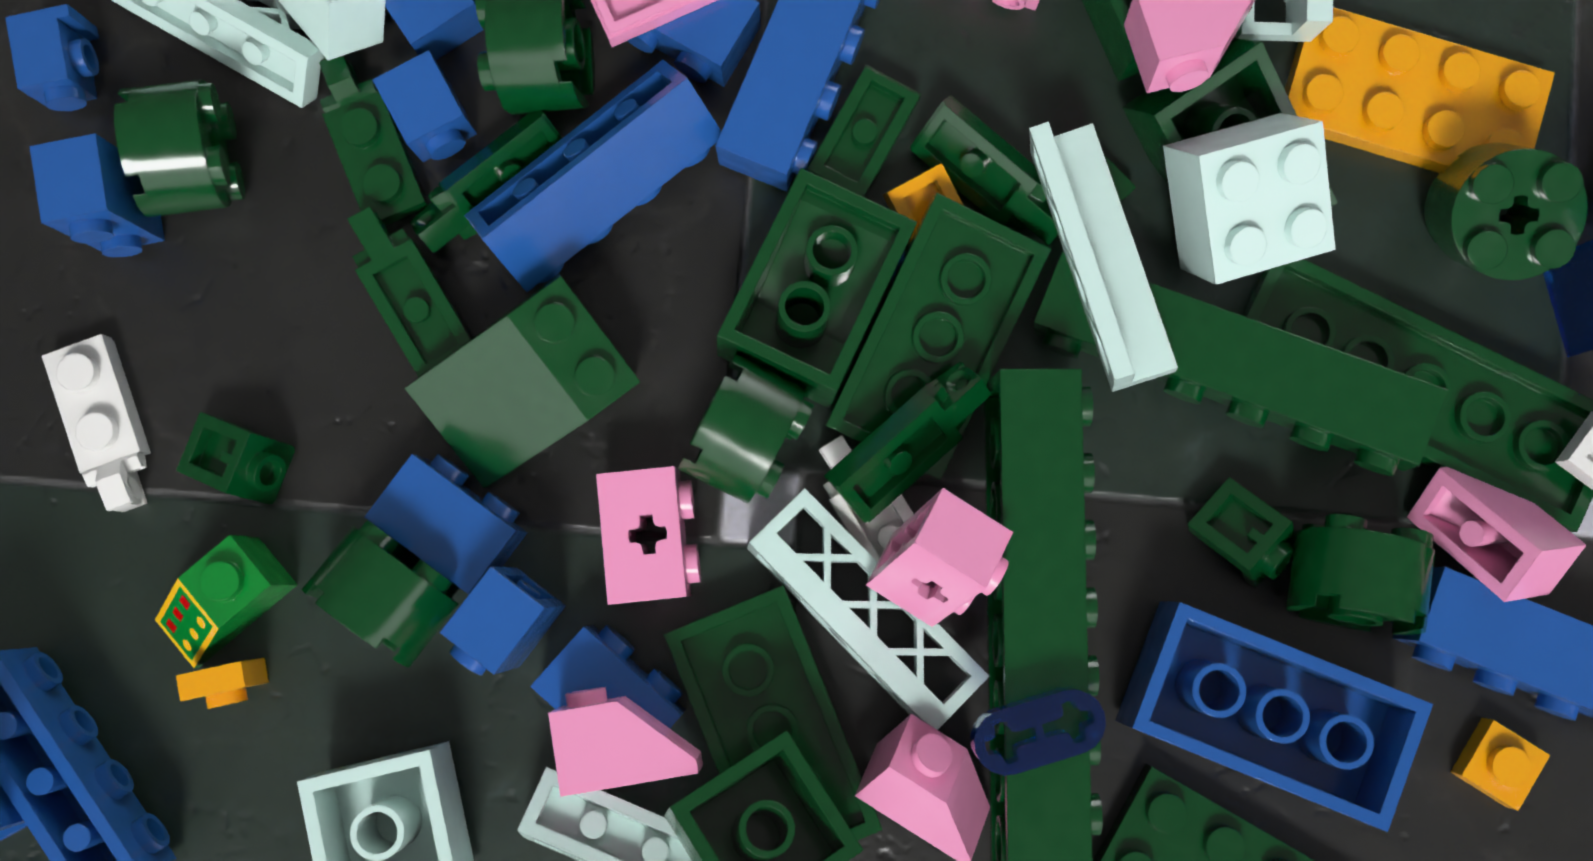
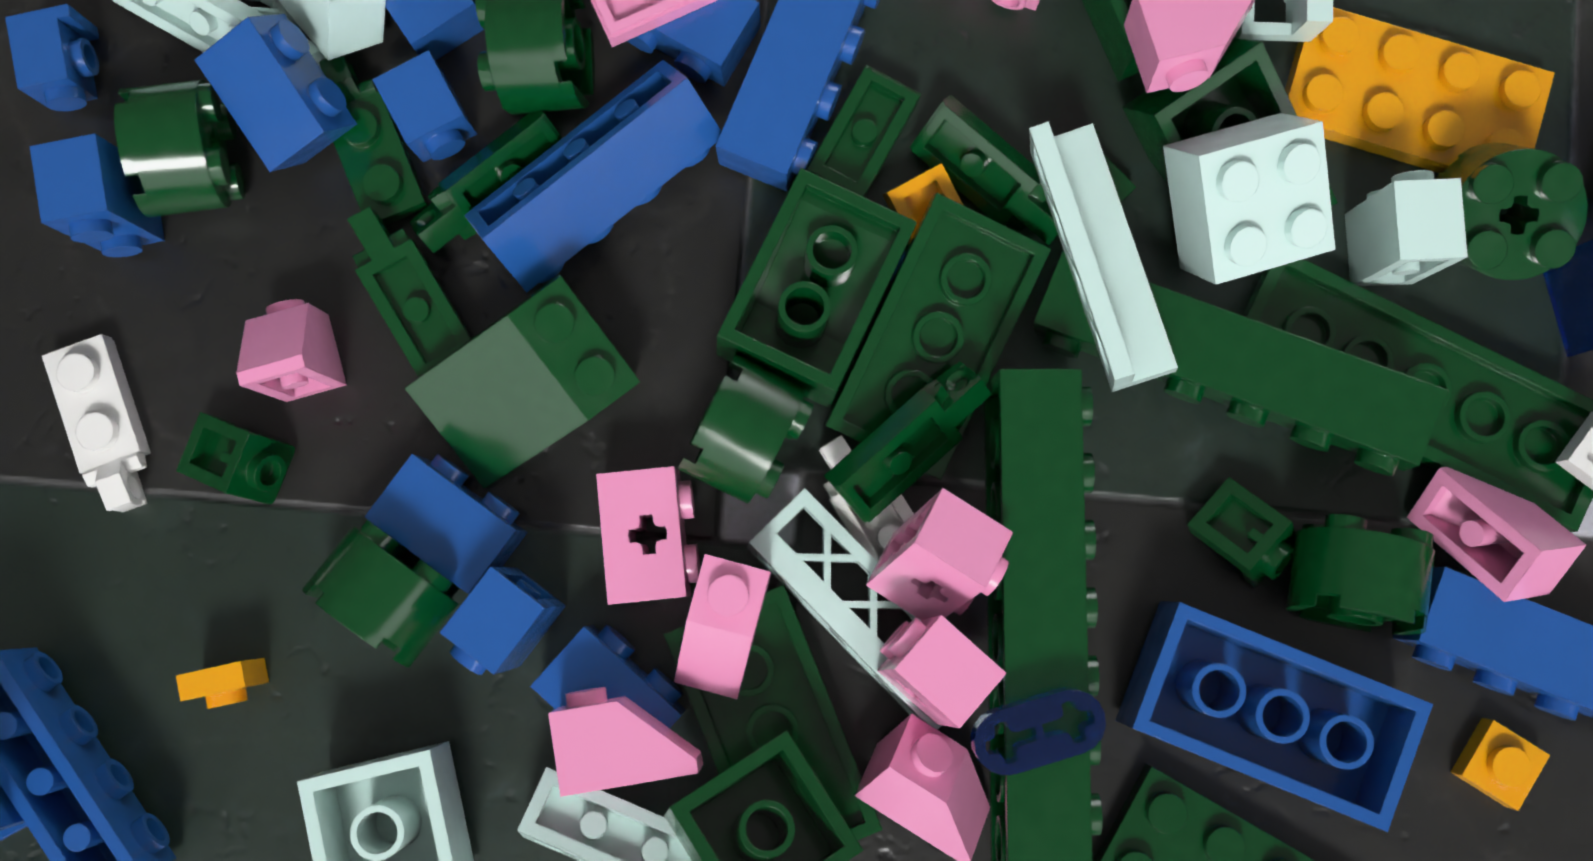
green slope [155,535,298,668] -> none
none -> blue brick [195,14,357,172]
none -> bright pink slope [236,299,347,402]
none -> bright pink slope [674,554,772,699]
none -> bright pink brick [877,615,1006,728]
none -> light aqua brick [1345,170,1468,286]

